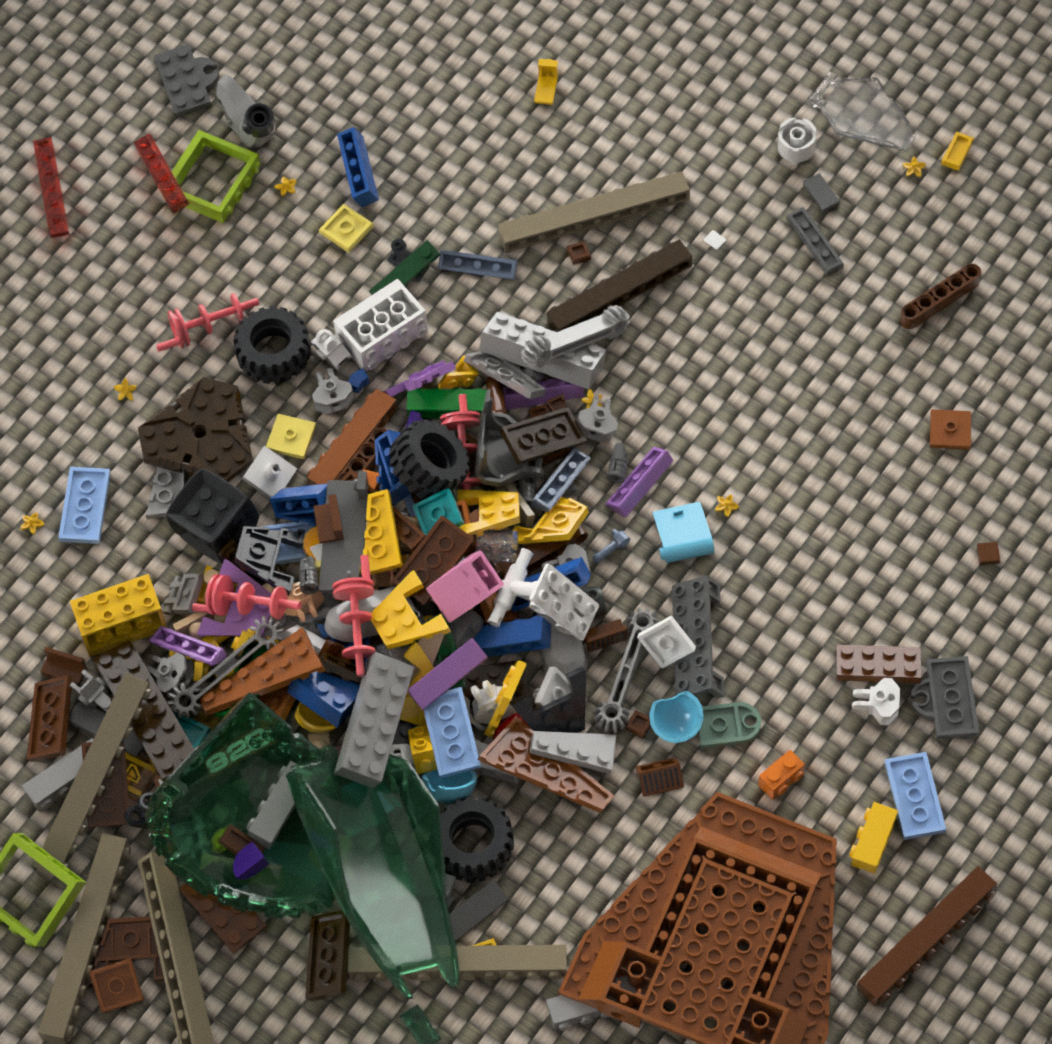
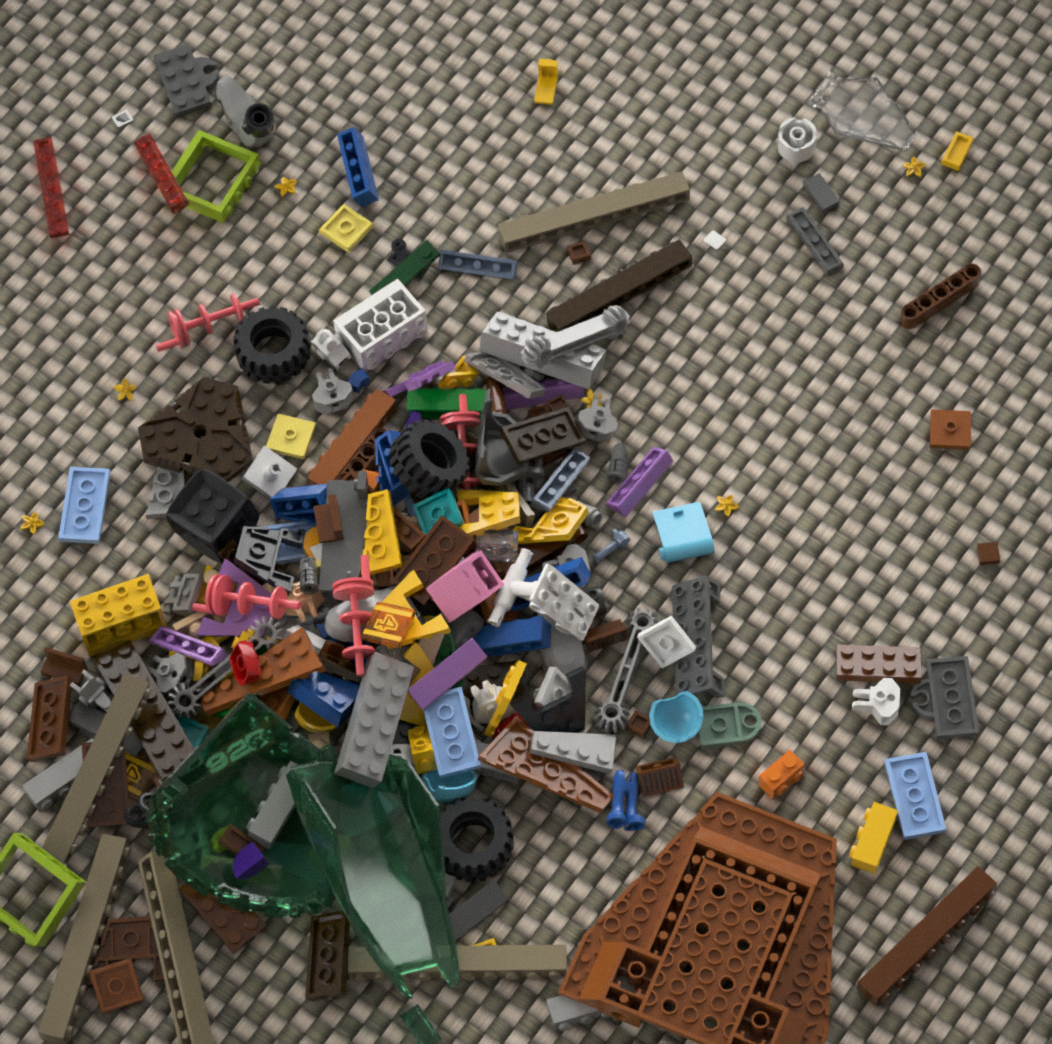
none -> white sticker [112,110,133,127]
none -> red piece [229,640,261,686]
none -> clear orange tile [361,601,416,649]
none -> light grey cone [577,501,603,527]
none -> blue piece [606,770,646,831]

